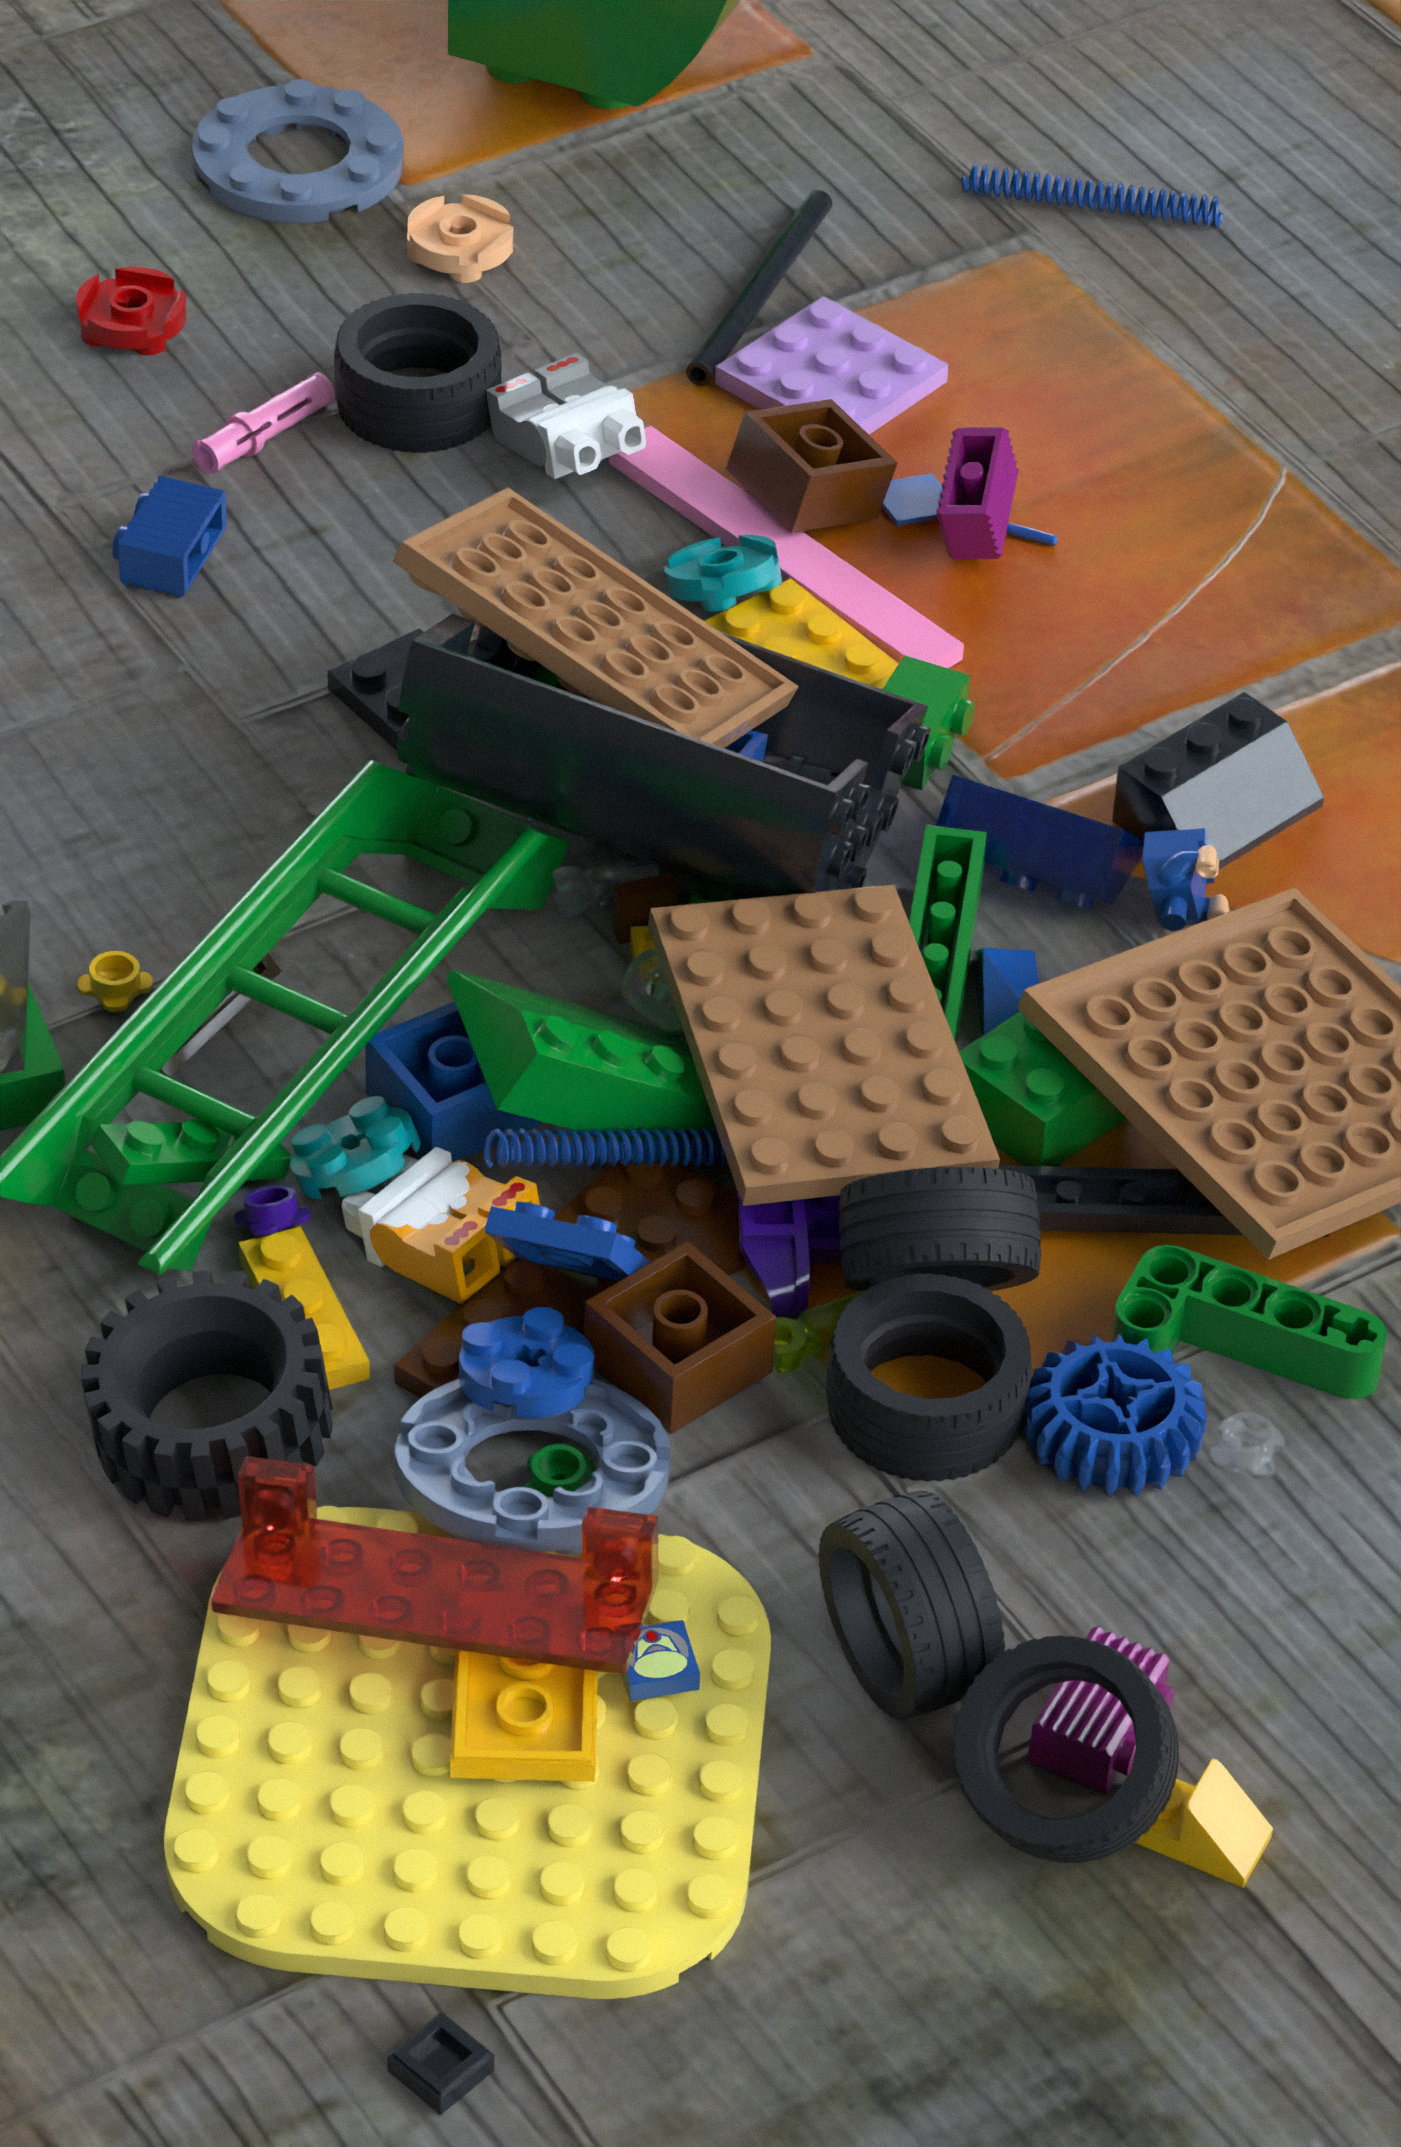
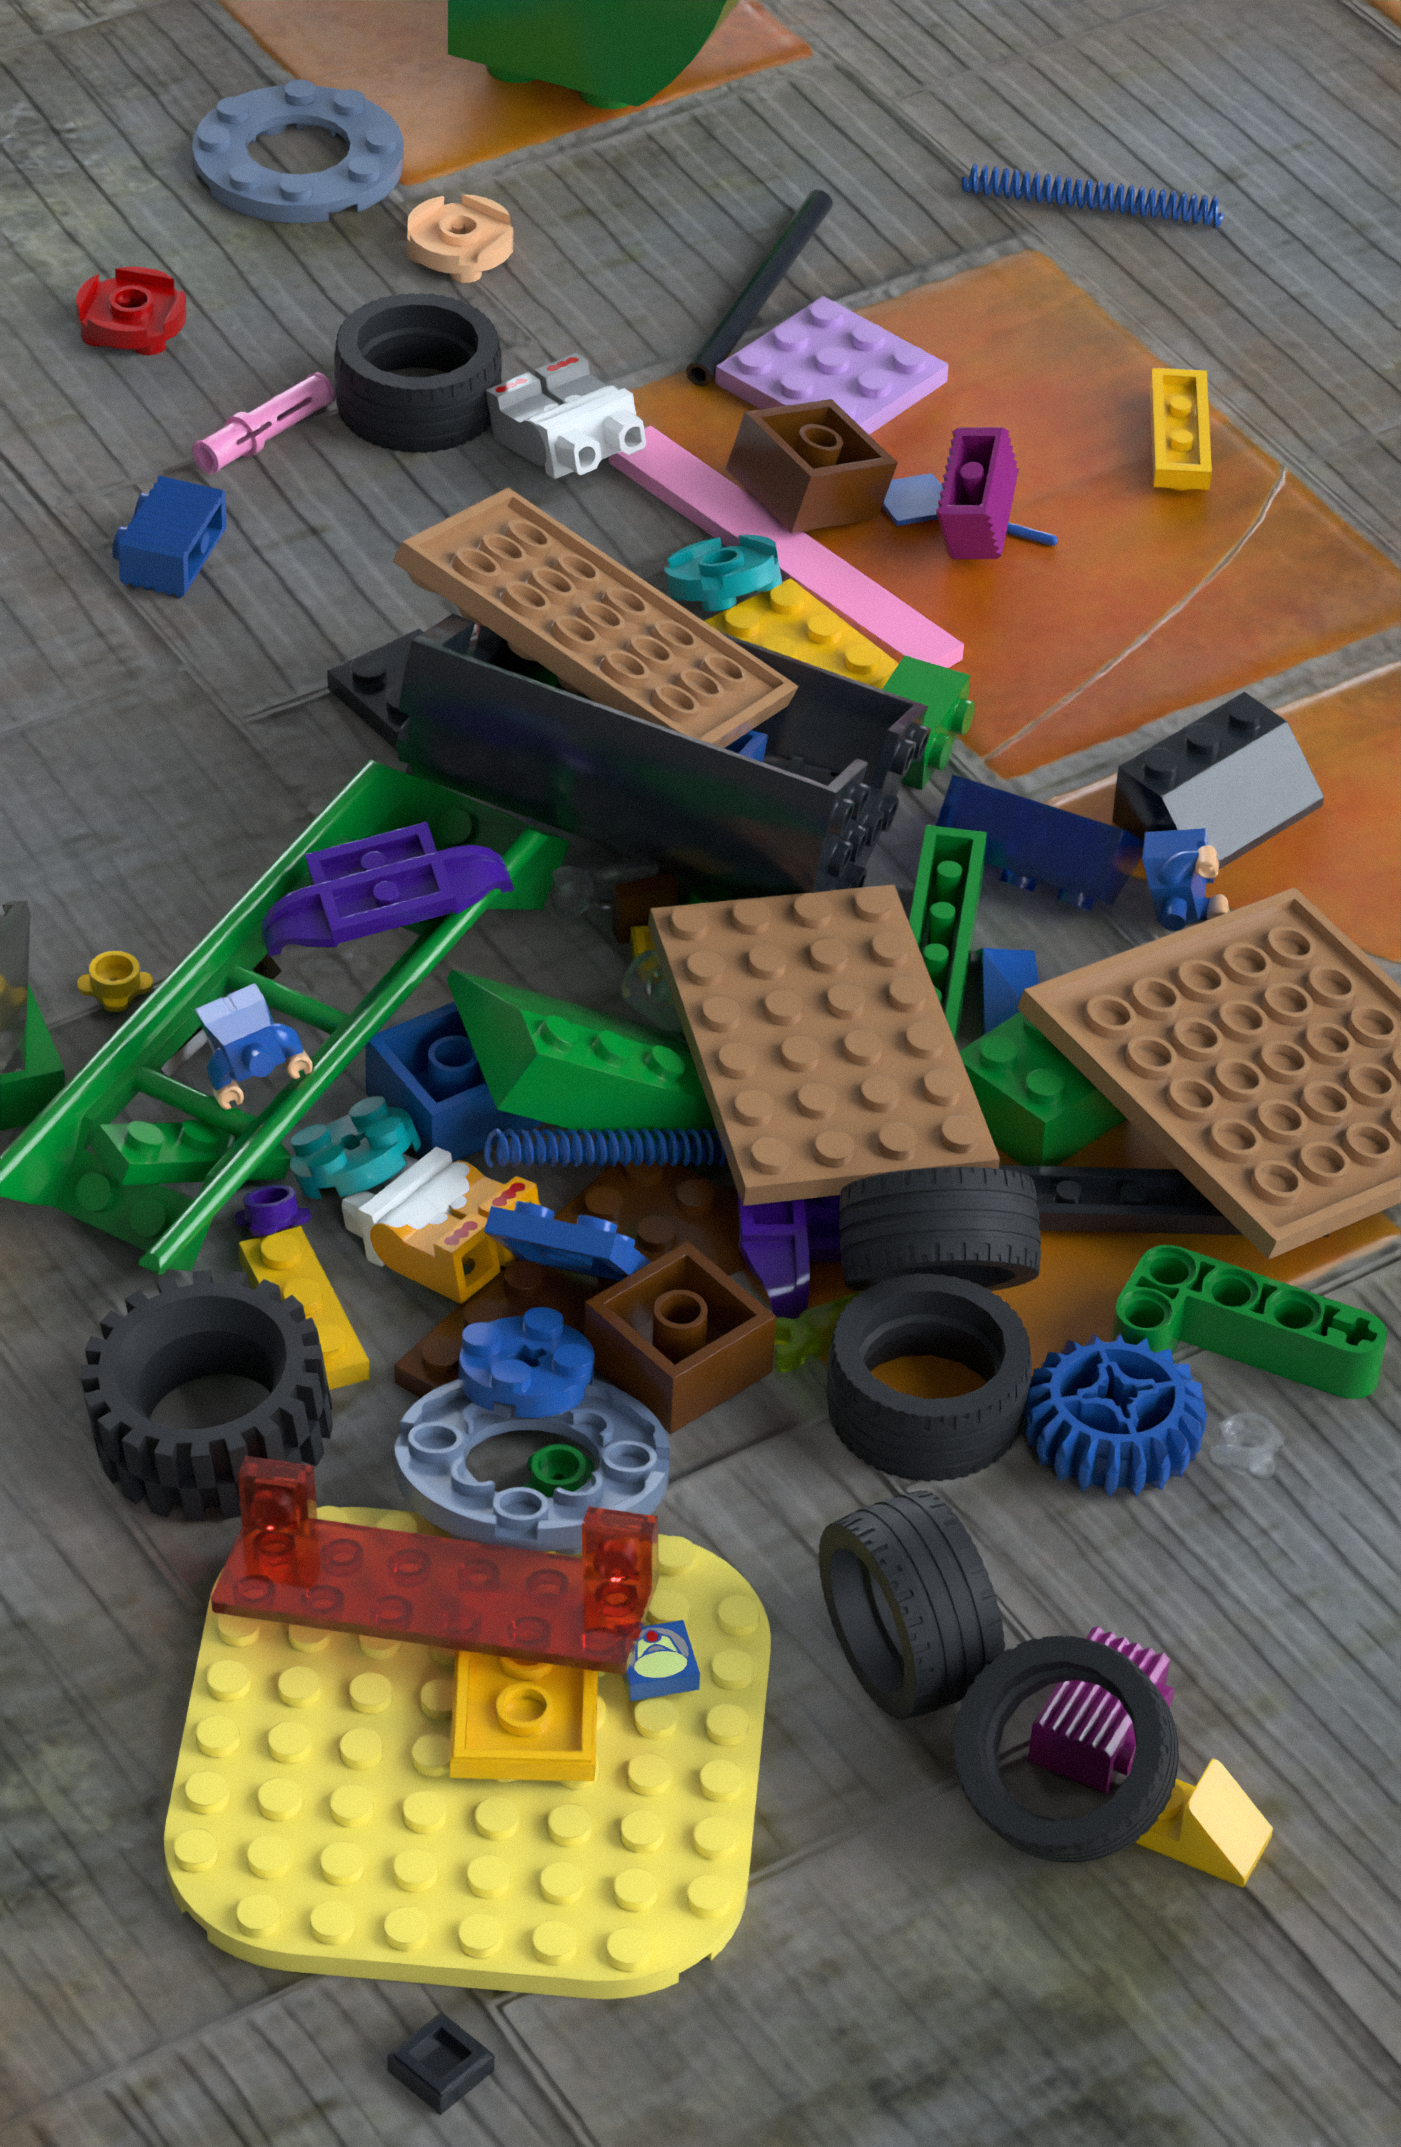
none -> blue piece [195,983,313,1110]
none -> dark purple plate [261,822,515,957]
none -> yellow plate [1150,368,1212,491]

